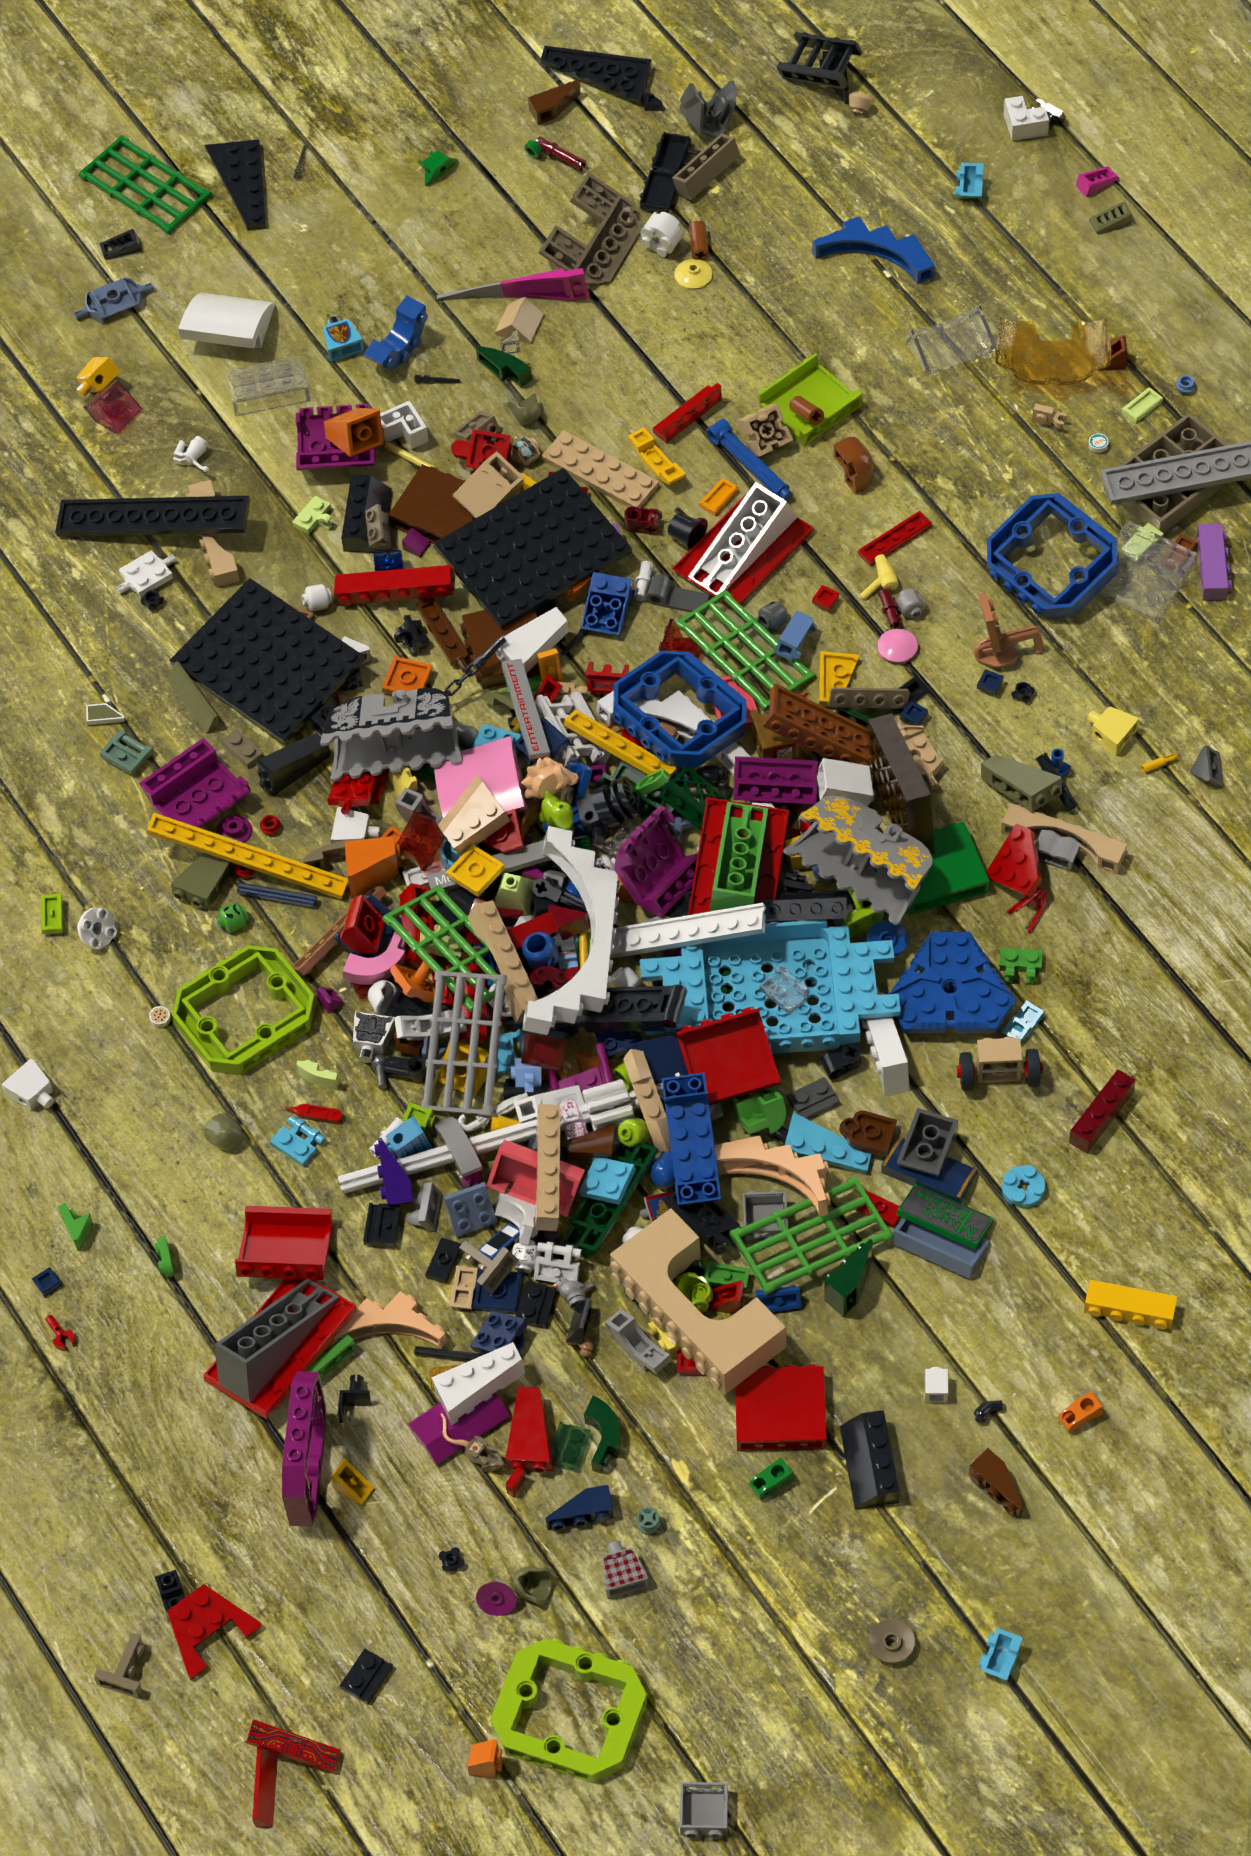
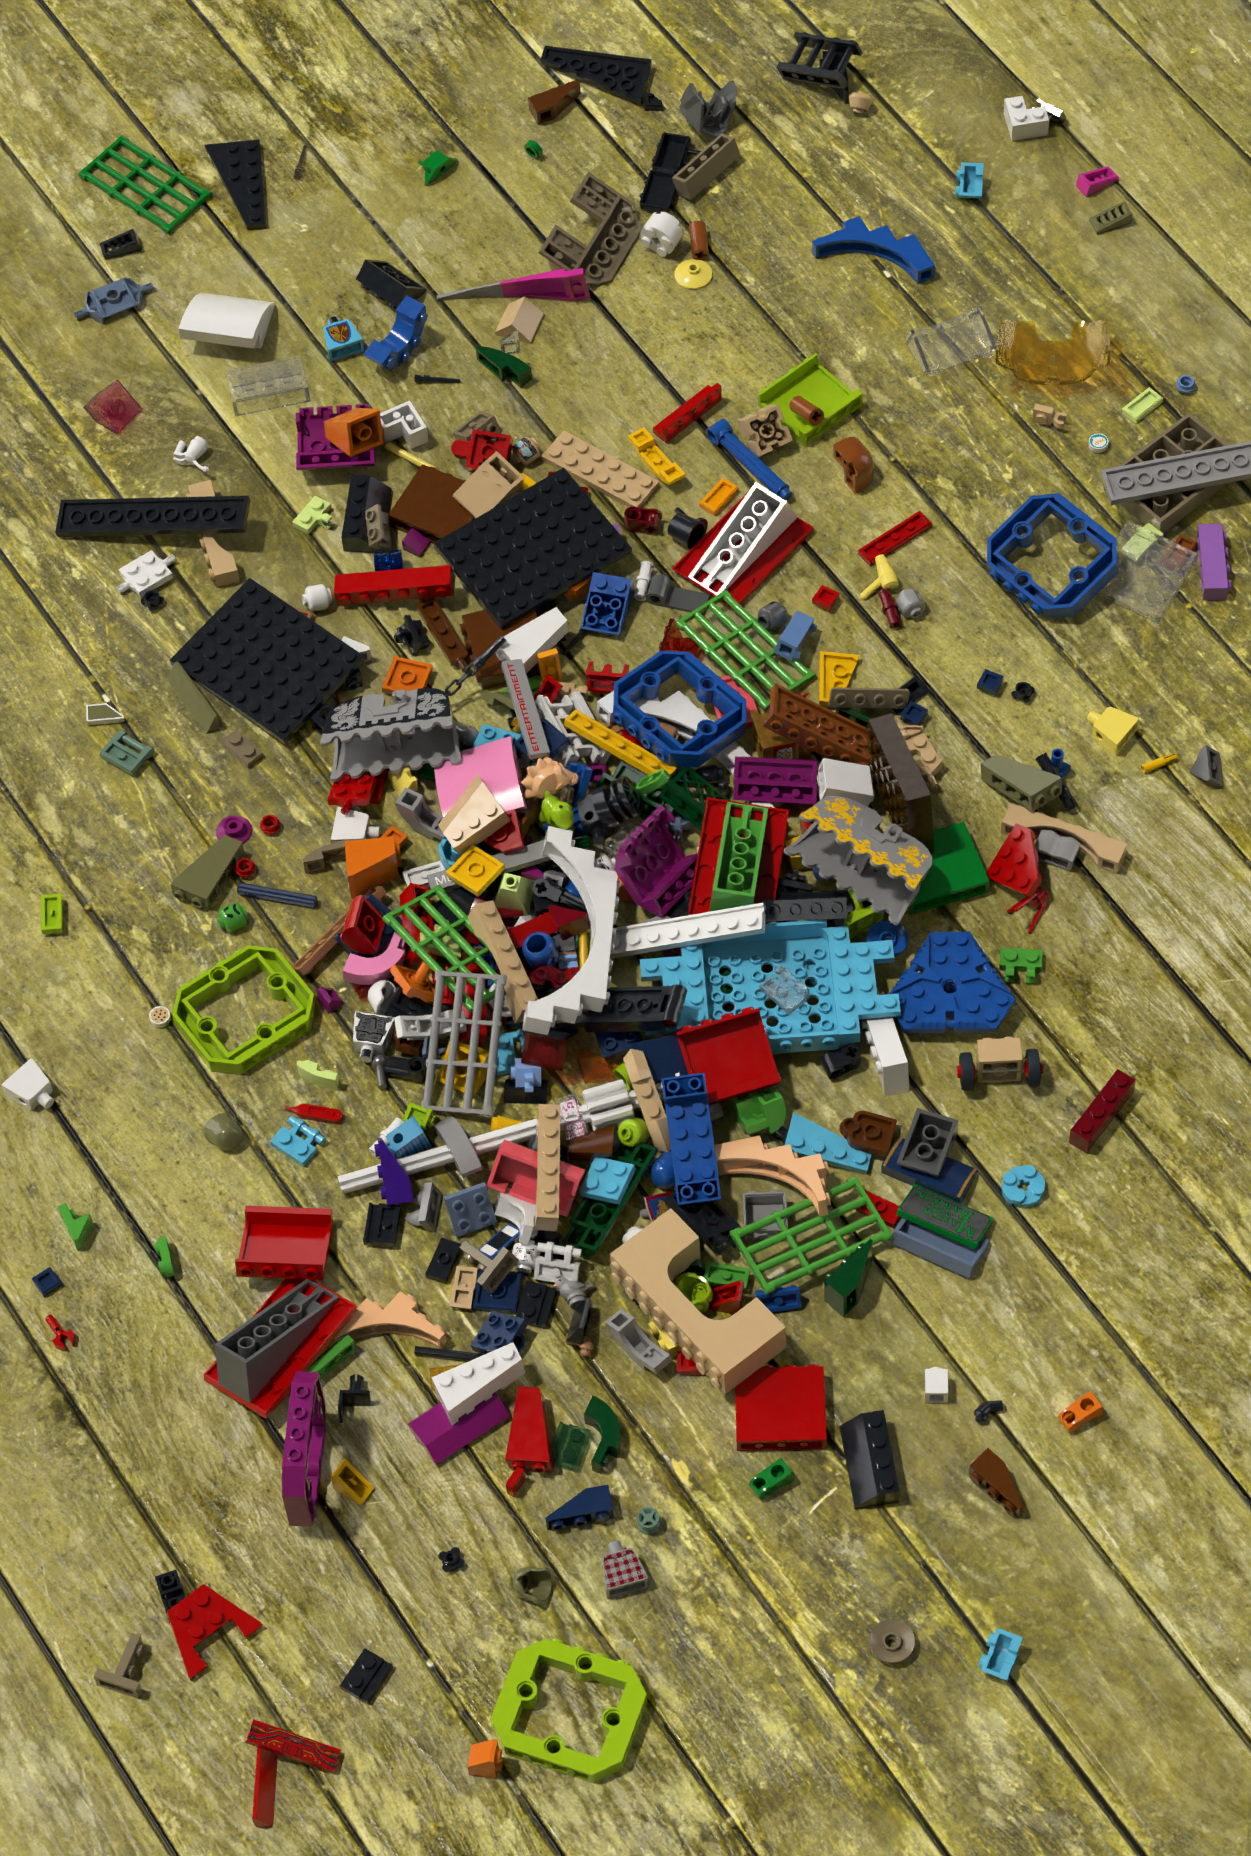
yellow torso [76,357,121,398] -> none
white plate [77,907,117,949] -> none
magenta slope [139,738,251,828] -> none
yellow plate [146,813,348,900] -> none
black slope [256,732,331,796] -> none
clear red bracket [396,811,444,872] -> none
dark tan animal [441,1413,504,1472] -> none
white piece [457,1092,528,1132] -> none
magenta plate [462,1170,483,1189] -> none
magenta piece [476,1582,517,1616] -> none
olive hair [507,394,541,425] -> none
white slope [514,1085,585,1123] -> none
dark red pin [535,136,587,171] -> none
magenta plate [545,1043,614,1096] -> none
white head [611,967,641,987] -> none
light grey piece [680,1782,728,1839] -> none
black slope [781,803,801,840] -> none
dark grey plate [787,1077,840,1120] -> none
bright pink dish [878,629,918,664] -> none
nougat plate [974,592,1044,668] -> none
medium azure slope [1002,1000,1045,1042] -> none
yellow brick [1084,1280,1177,1330] -> none
dark red slope [1094,335,1128,370] -> none
none -> black slope [356,259,427,309]

